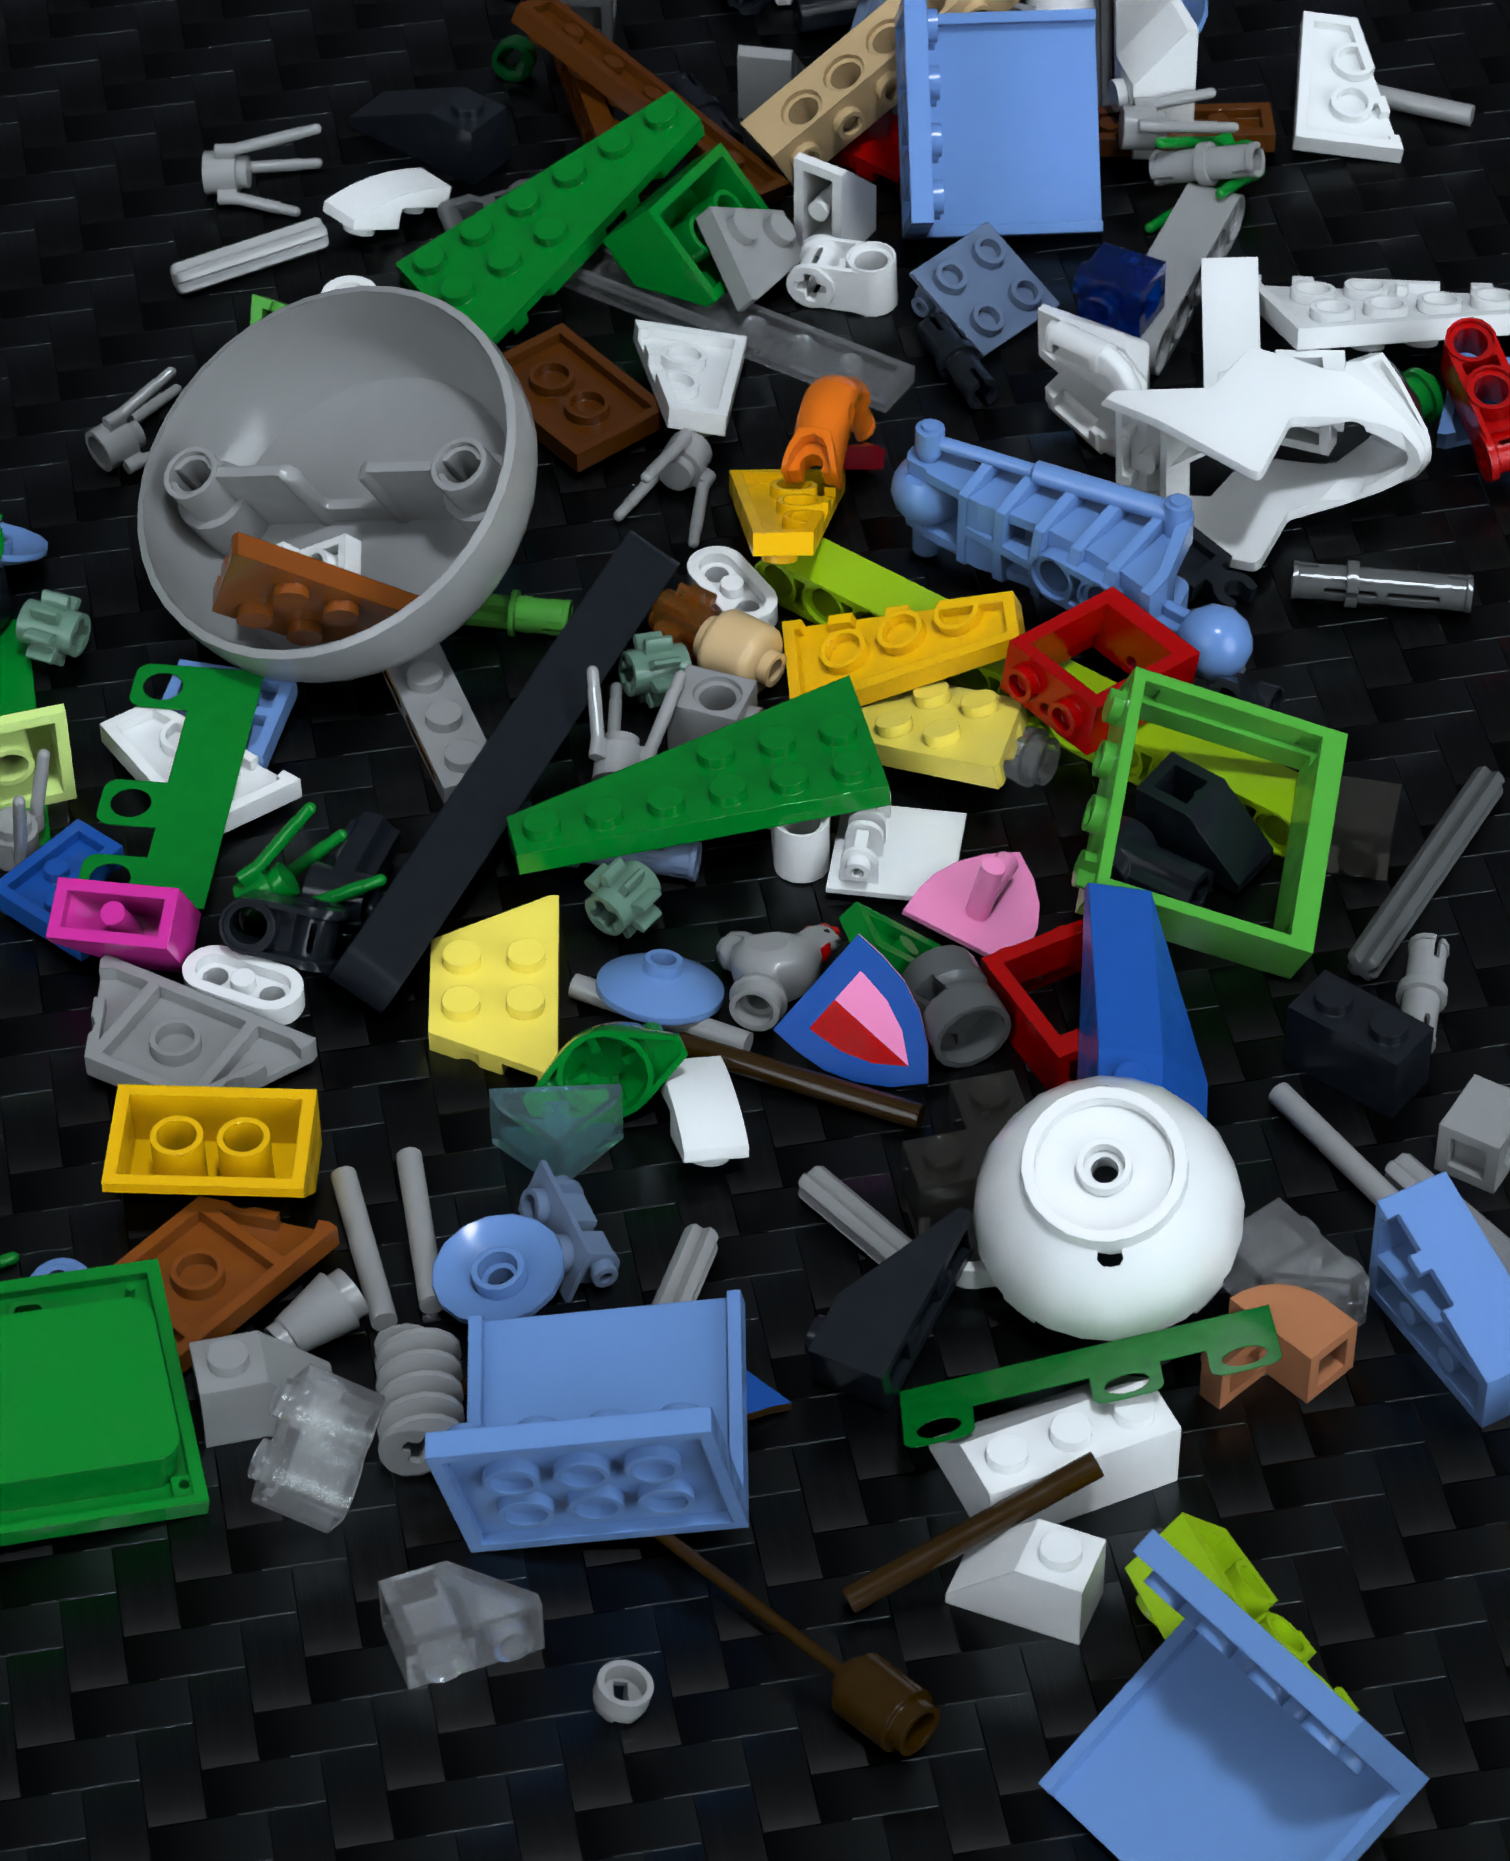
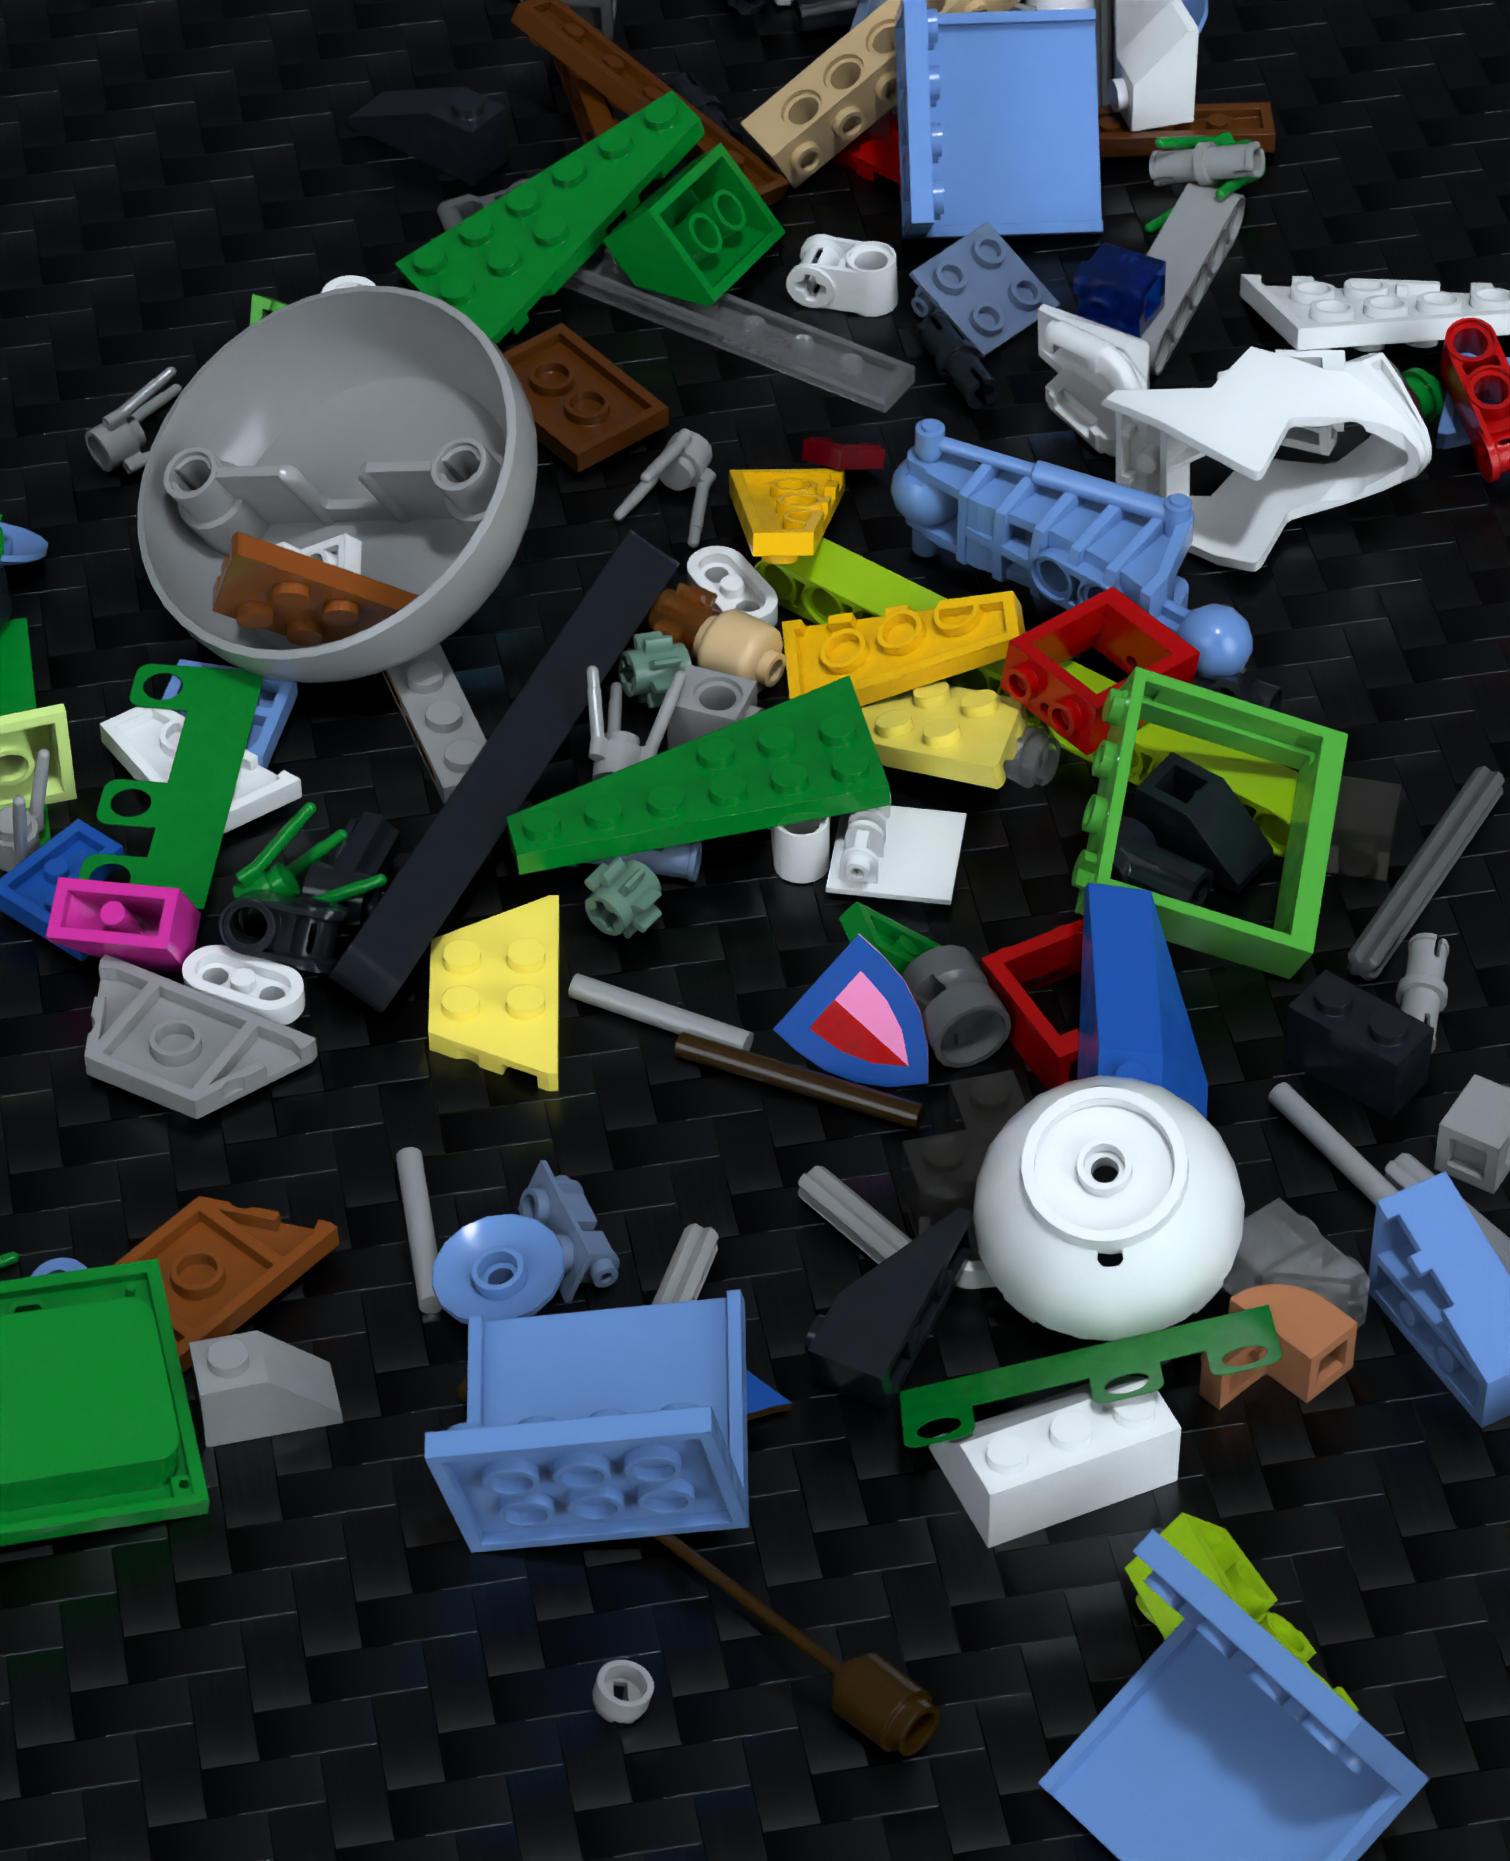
sand green gear [16,589,91,667] -> none
yellow slope [101,1084,322,1198] -> none
light grey axle [170,217,329,295] -> none
light grey plant [202,123,323,217] -> none
clear brick [248,1363,385,1534] -> none
light grey cone [264,1268,369,1352] -> none
white slope [323,167,451,237] -> none
light grey bar [330,1166,398,1331] -> none
light grey piece [374,1323,465,1477] -> none
clear slope [378,1561,545,1690] -> none
bright green axle [463,589,574,637] -> none
clear light blue slope [489,1084,624,1179] -> none
dark green hinge [492,34,537,82] -> none
green hat [522,1022,688,1122] -> none
medium blue dish [596,949,724,1026] -> none
white wing [633,319,747,437] -> none
white slope [659,1056,749,1167] -> none
light grey wing [695,206,801,311] -> none
light grey animal [716,923,842,1031] -> none
light grey slope [737,45,805,119] -> none
orange piece [781,375,875,489] -> none
white slope [794,152,876,257] -> none
dark brown bar [841,1451,1104,1613] -> none
bright pink shield [902,851,1040,957] -> none
white slope [945,1519,1106,1645] -> none
light grey plant [1118,87,1239,160] -> none
black plate [1176,526,1257,609] -> none
white tile [1201,257,1261,388] -> none
dark grey pin [1290,560,1474,613] -> none
white wing [1292,11,1404,163] -> none
light grey bar [1377,84,1475,127] -> none

